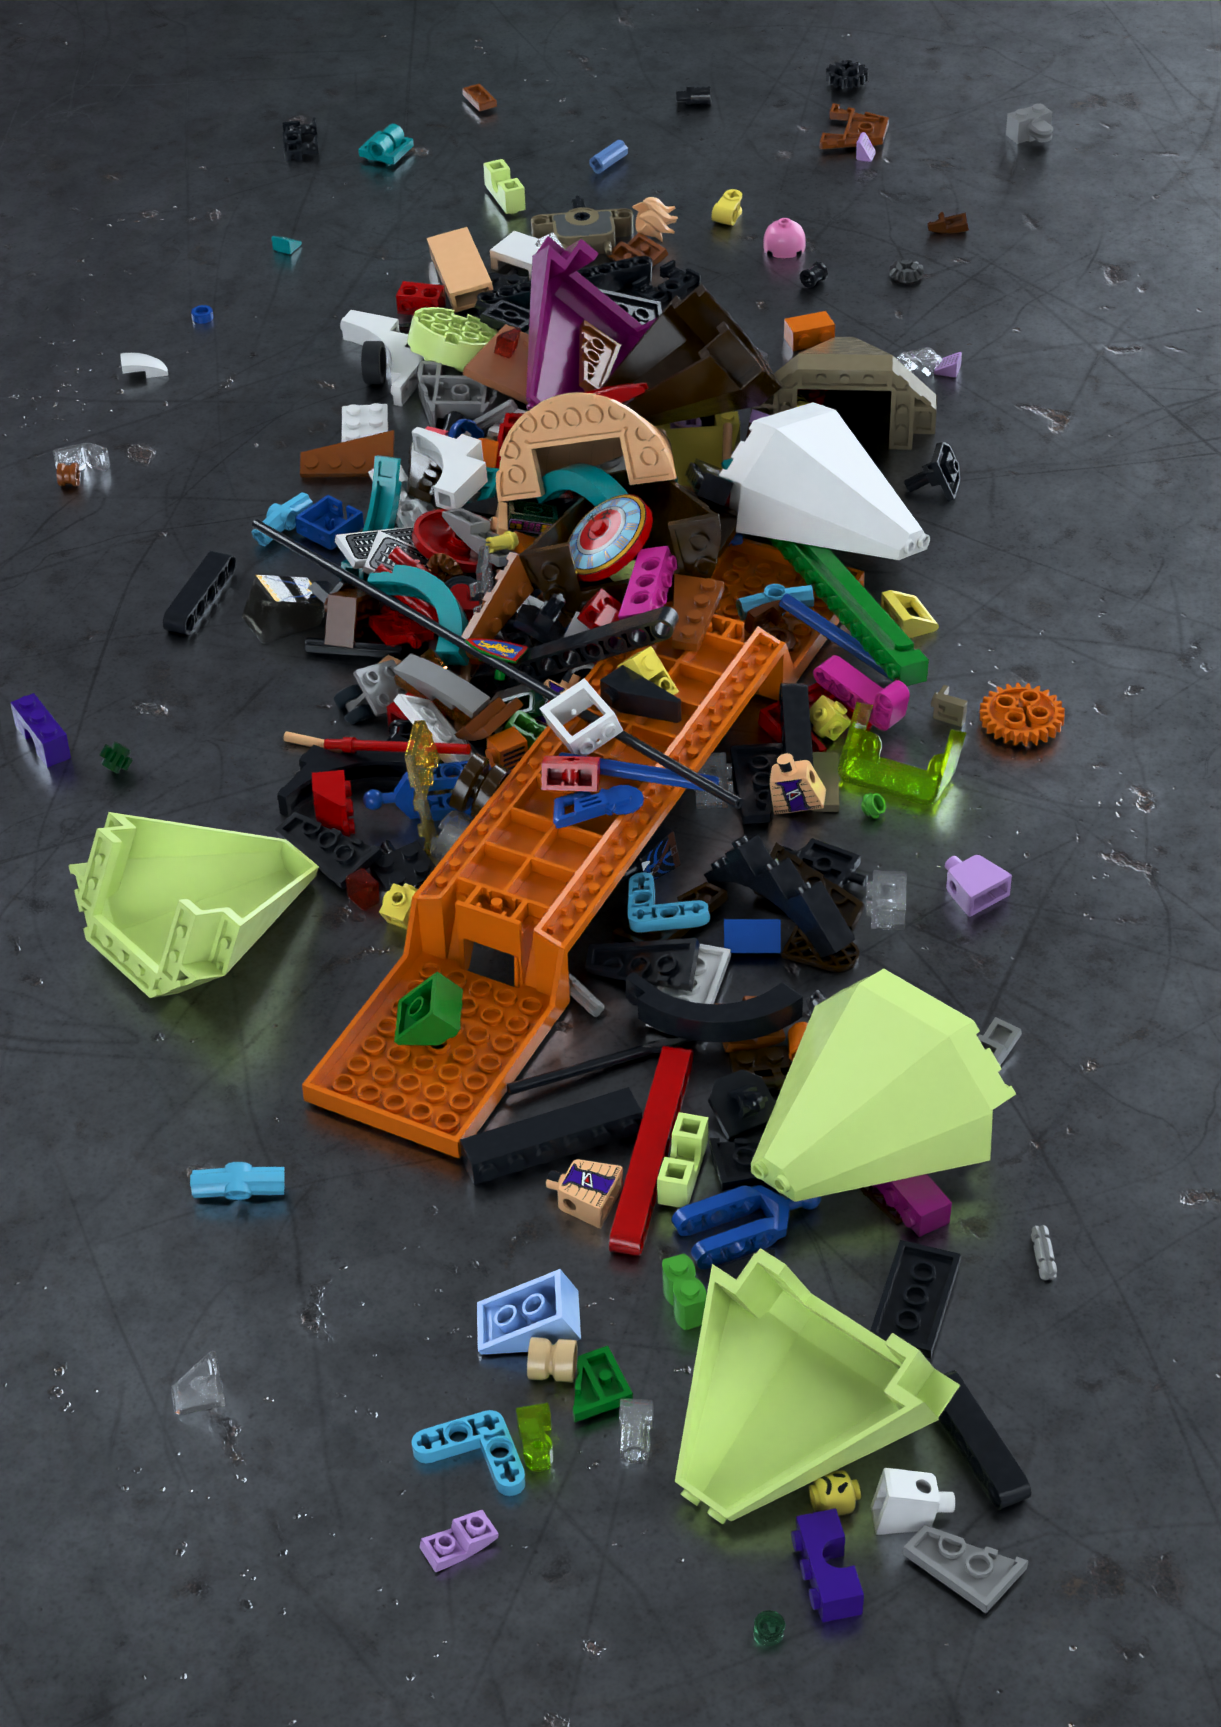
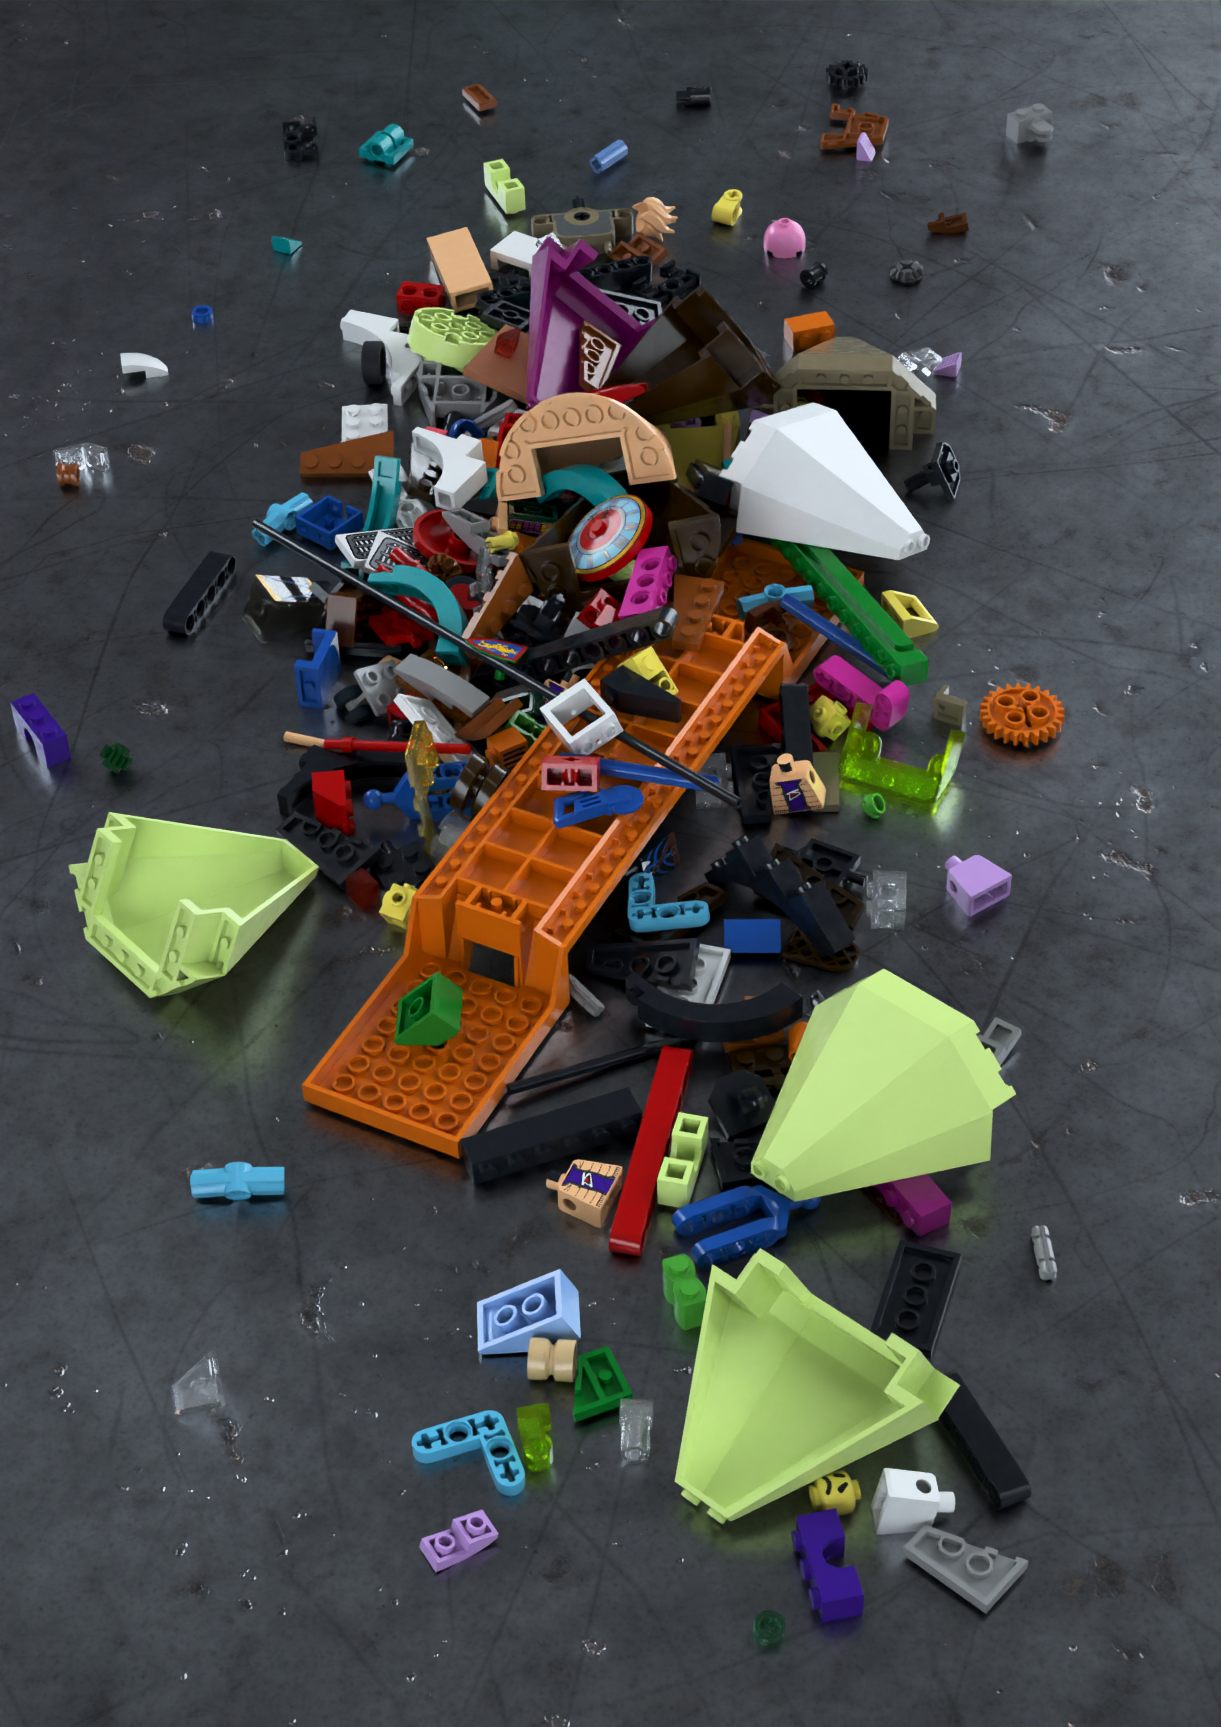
none -> blue panel [294,628,341,709]

